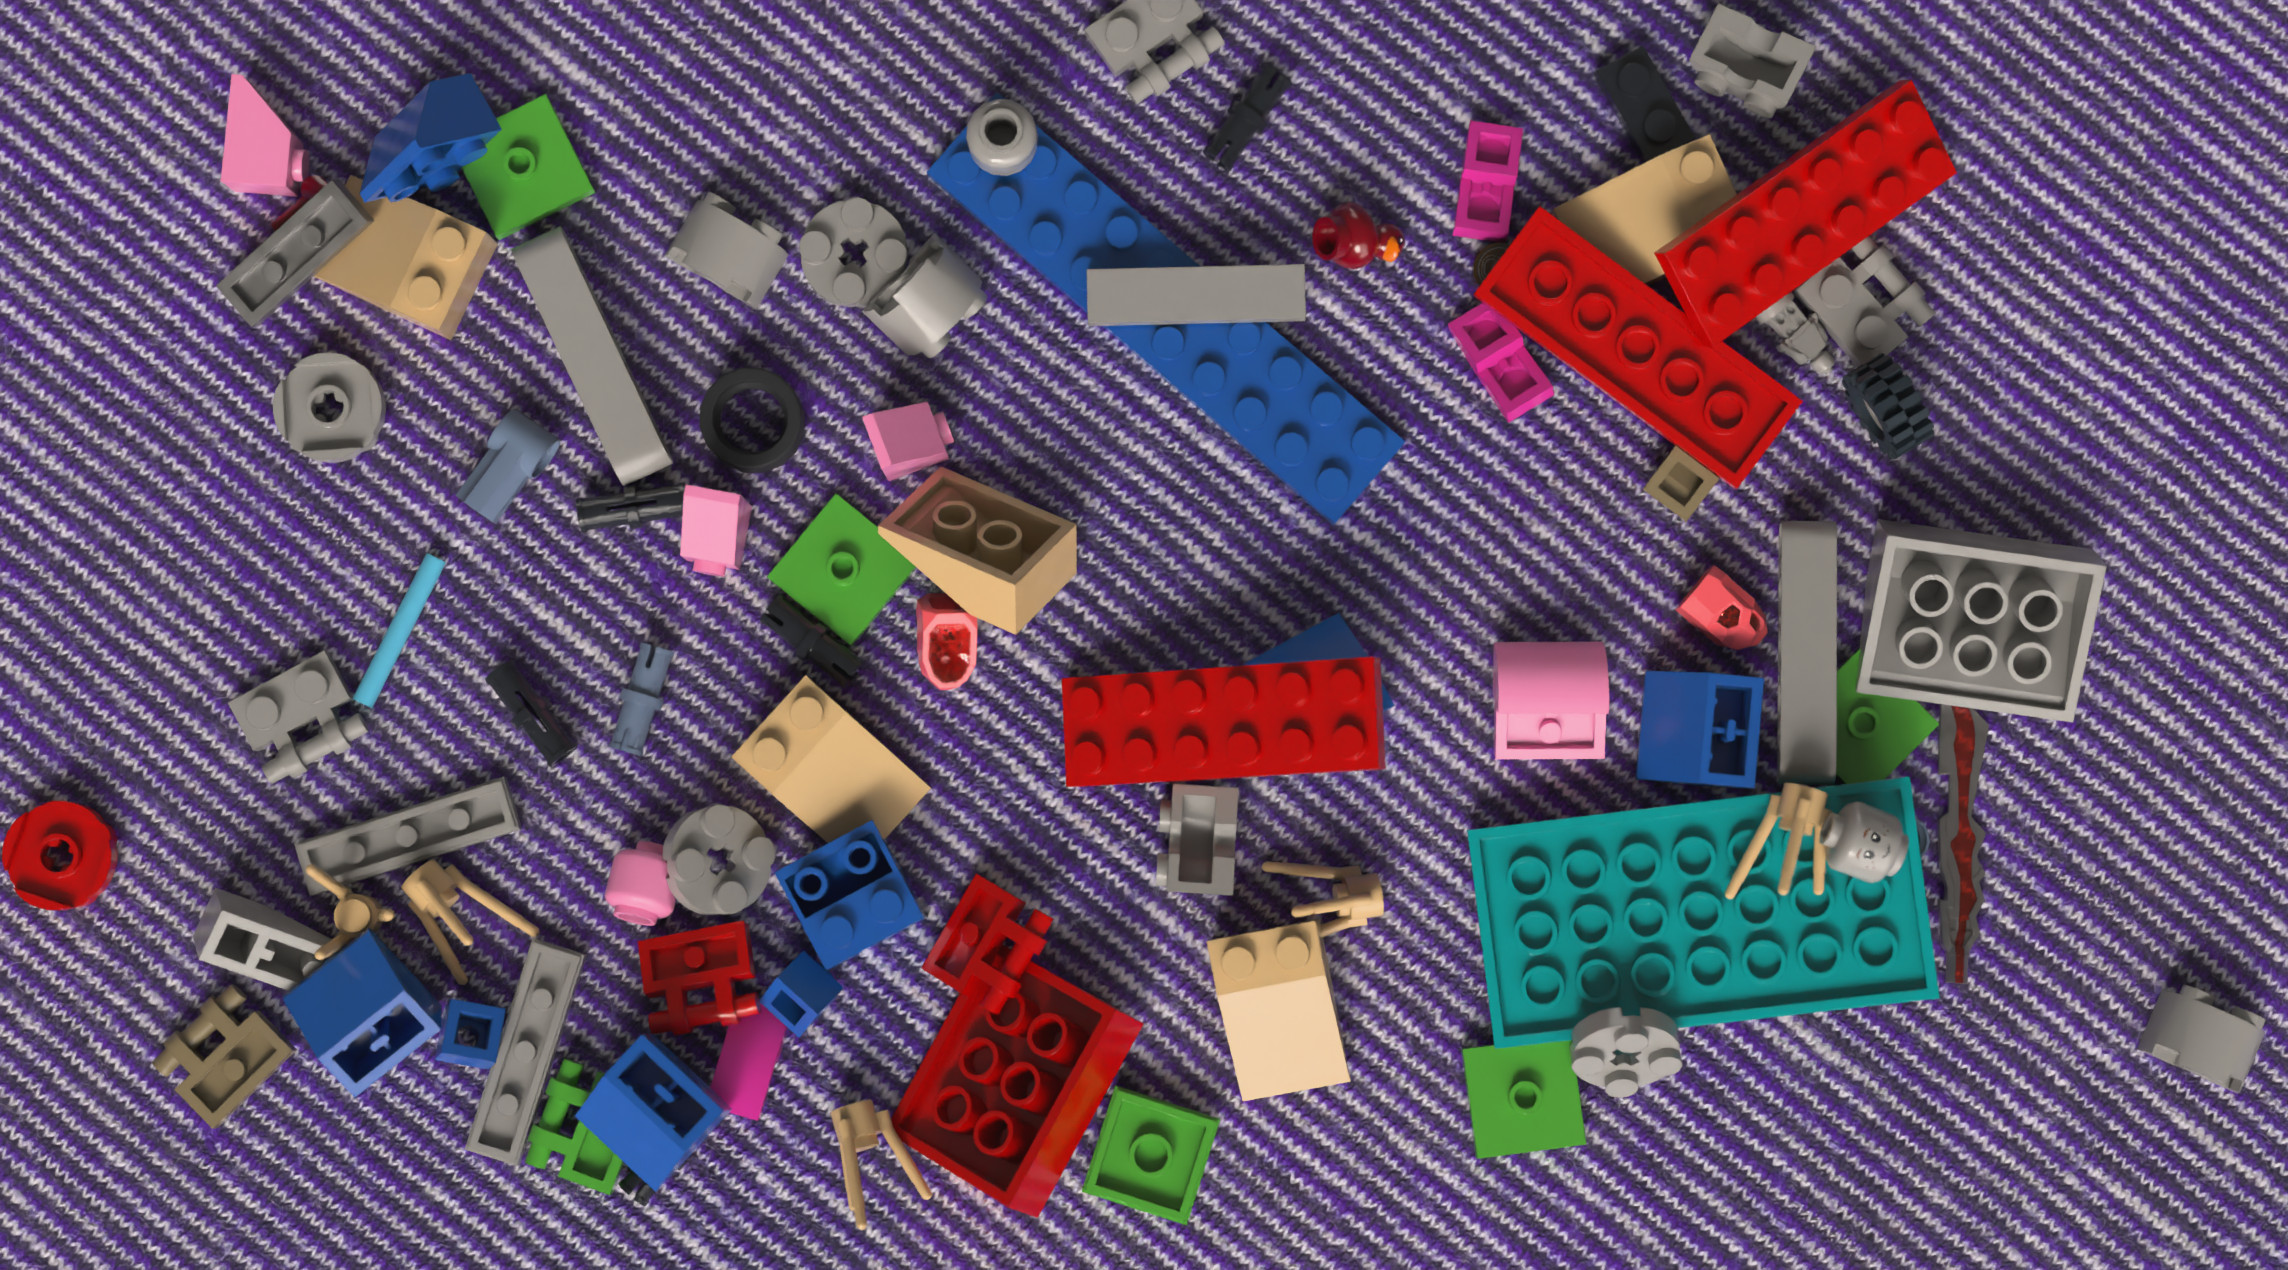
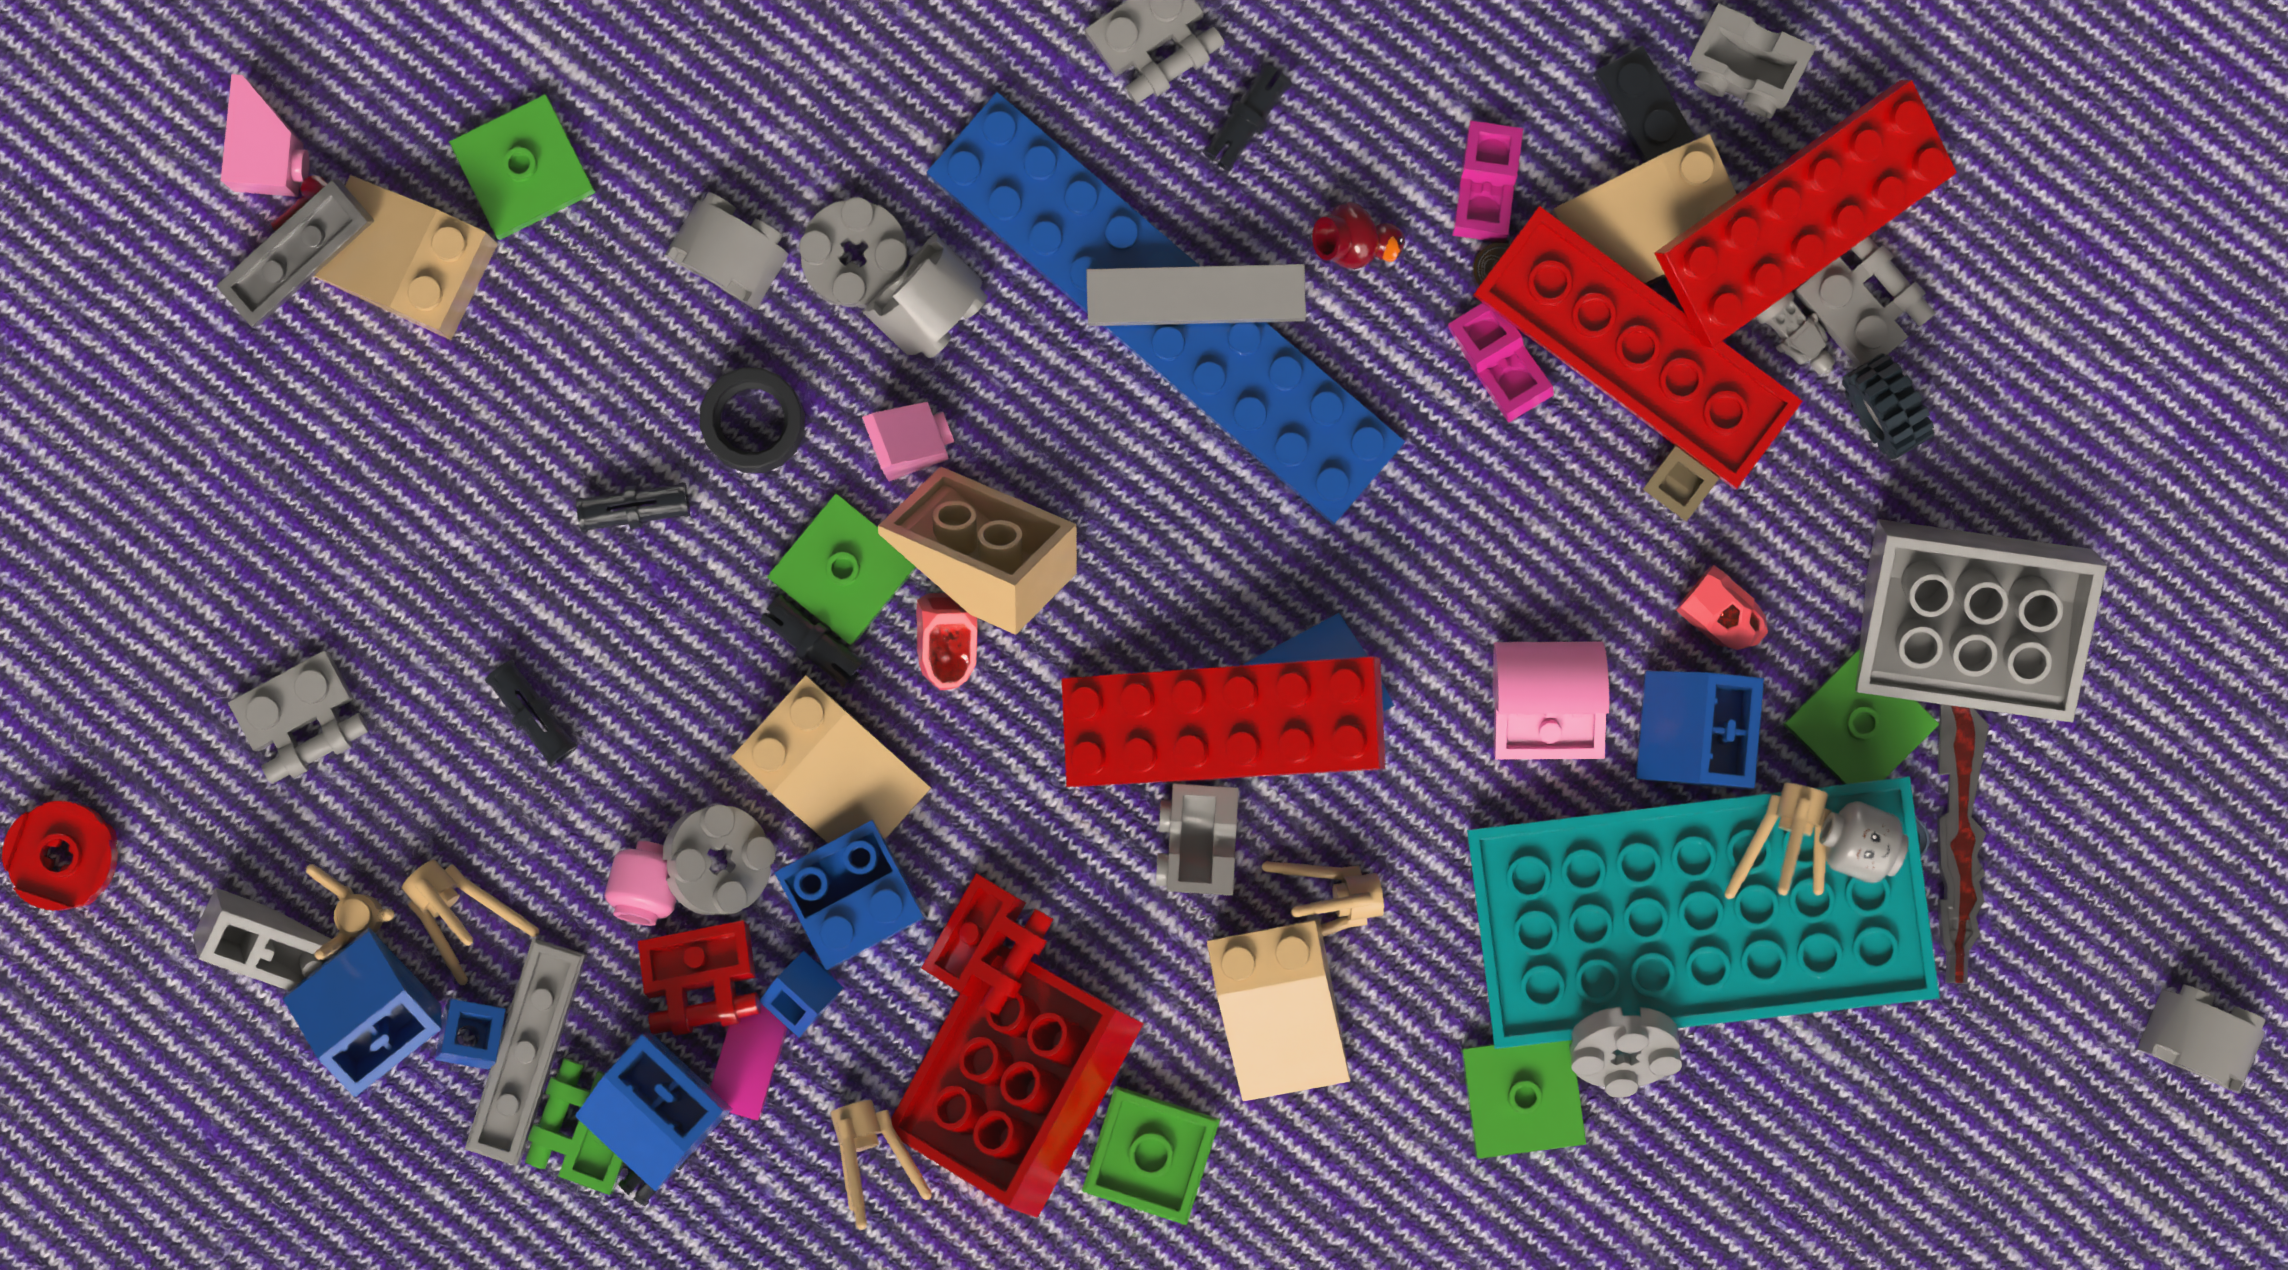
dark tan plate [152,984,297,1129] -> none
light grey plate [273,352,386,463] -> none
light grey tile [294,777,522,896] -> none
medium azure bar [352,553,446,708] -> none
blue slope [360,73,502,203] -> none
sand blue piece [455,409,561,524] -> none
light grey beam [511,226,673,486] -> none
sand blue pin [609,642,674,756] -> none
bright pink slope [680,485,752,577] -> none
light grey head [966,99,1038,176] -> none
light grey beam [1777,521,1837,785] -> none

